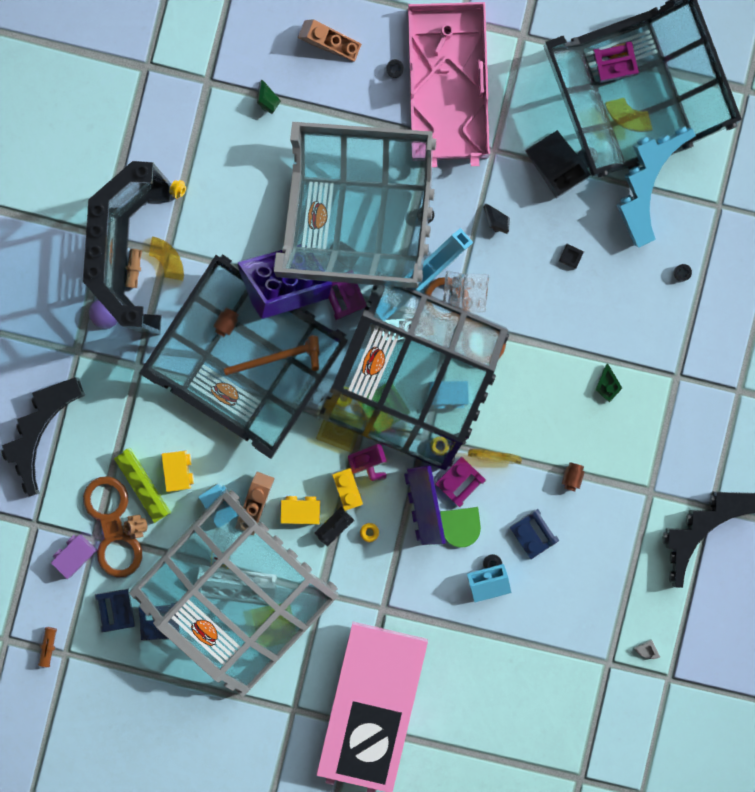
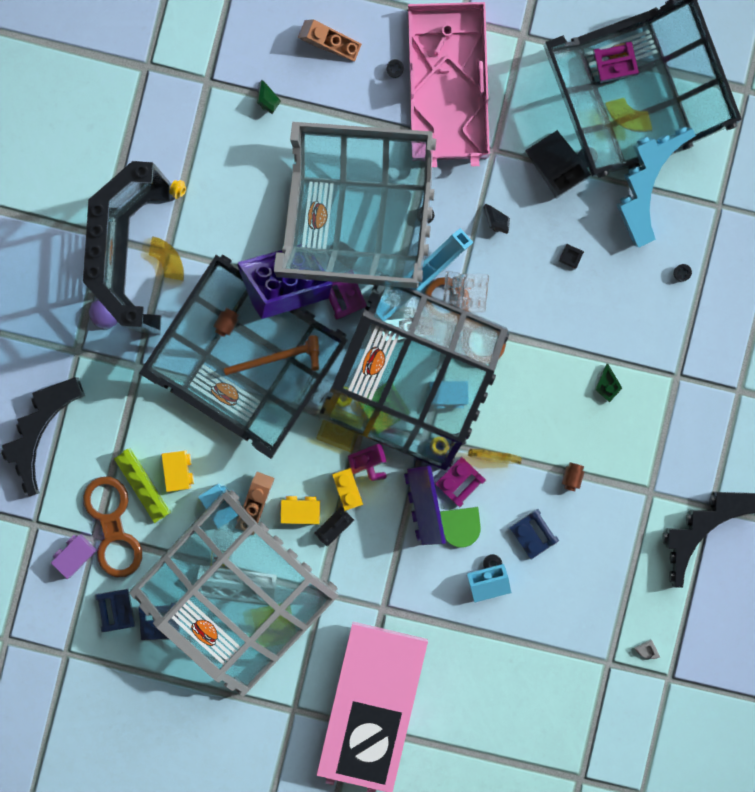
dark orange pin [38,627,57,667] -> none
medium nougat gear [123,515,148,539] -> none
medium nougat pin [125,249,142,288] -> none
yellow plate [360,523,379,542] -> none

